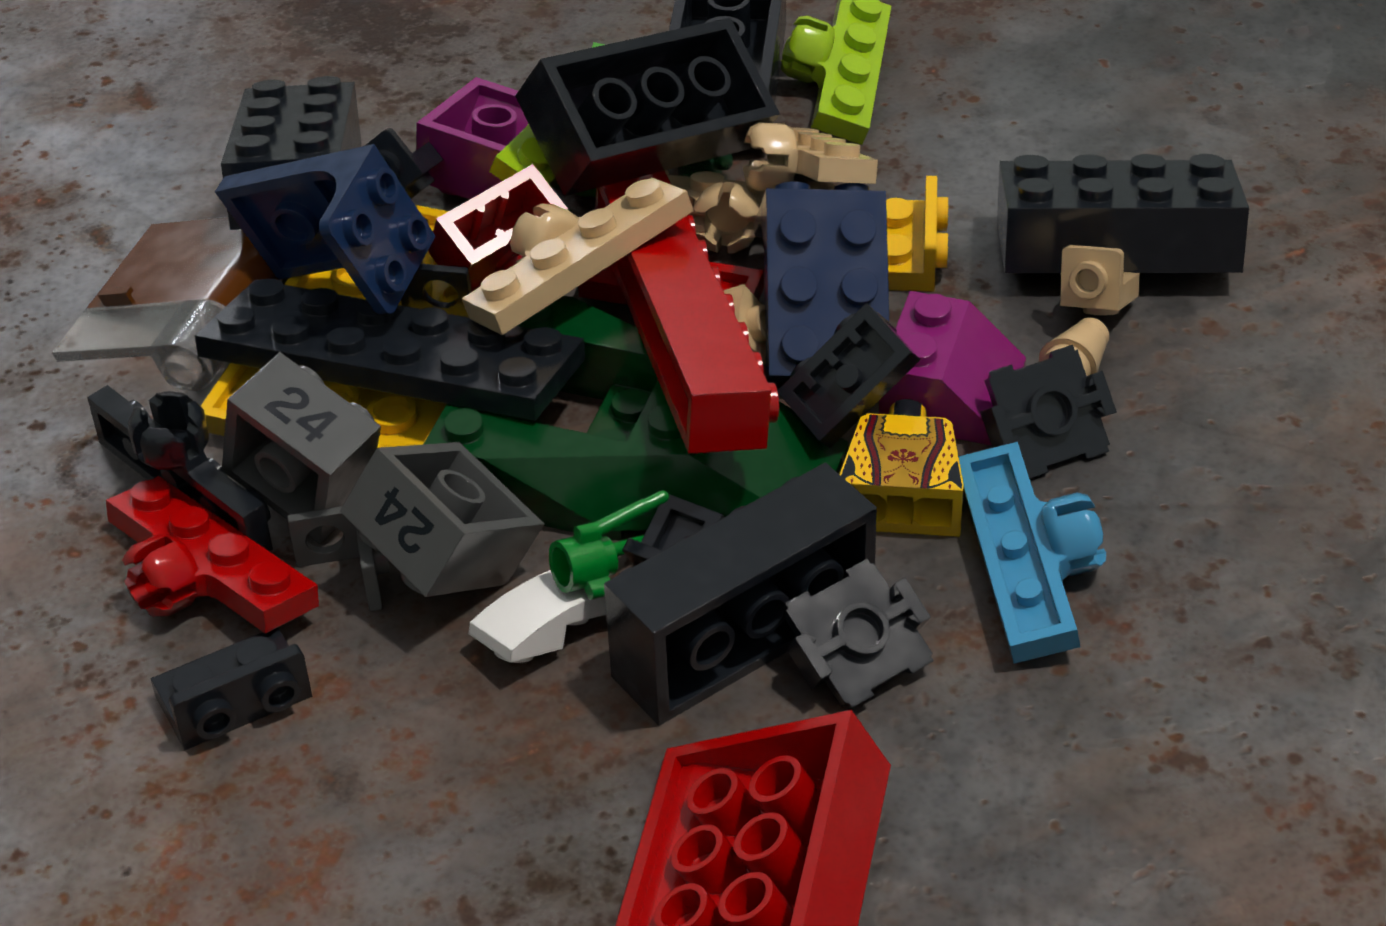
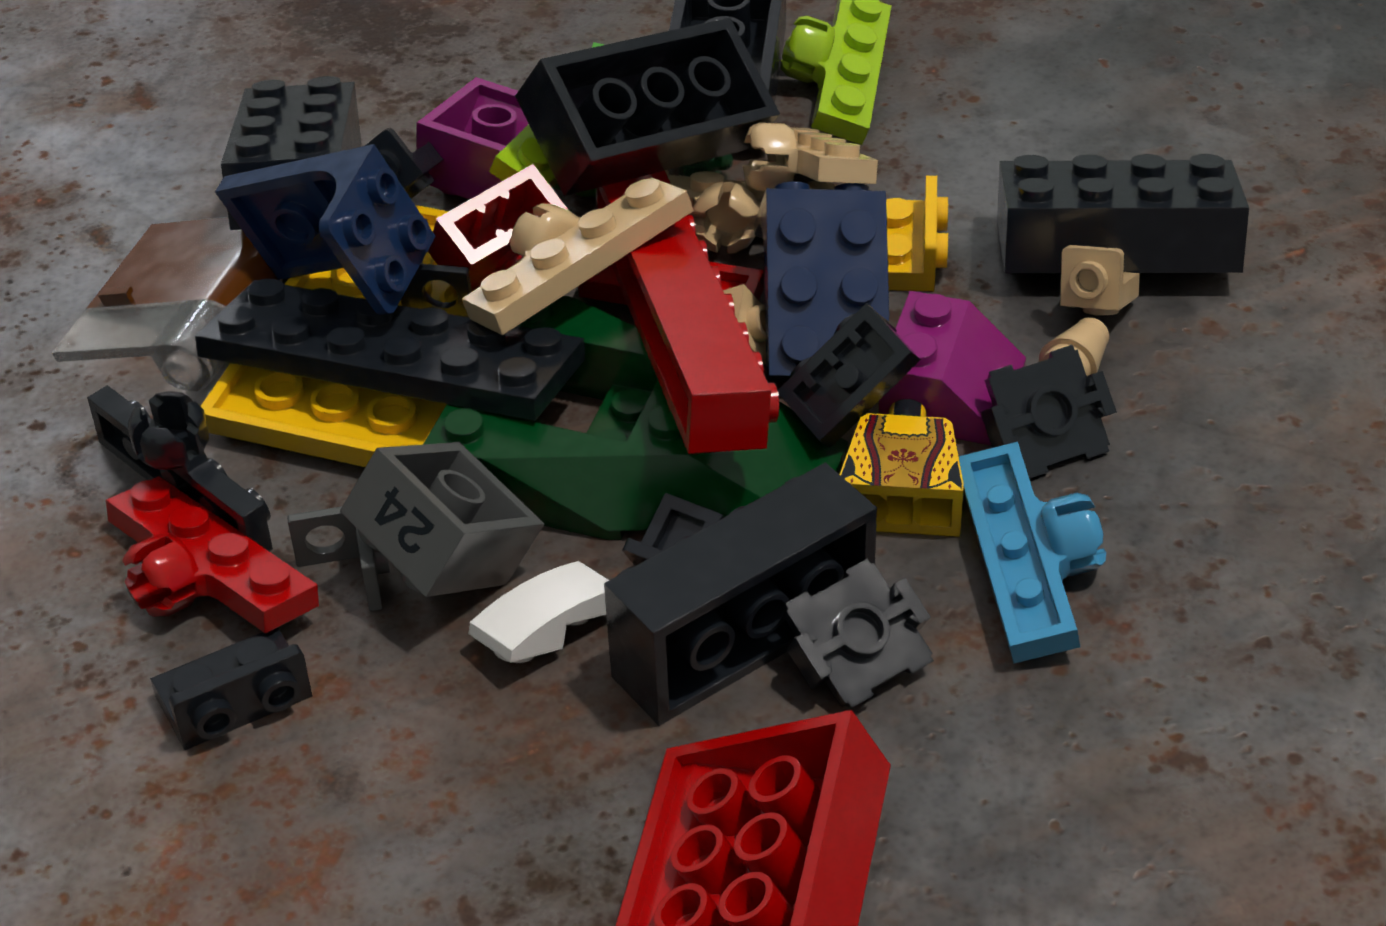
dark grey brick [222,352,381,544] -> none
green plant [548,490,669,600] -> none

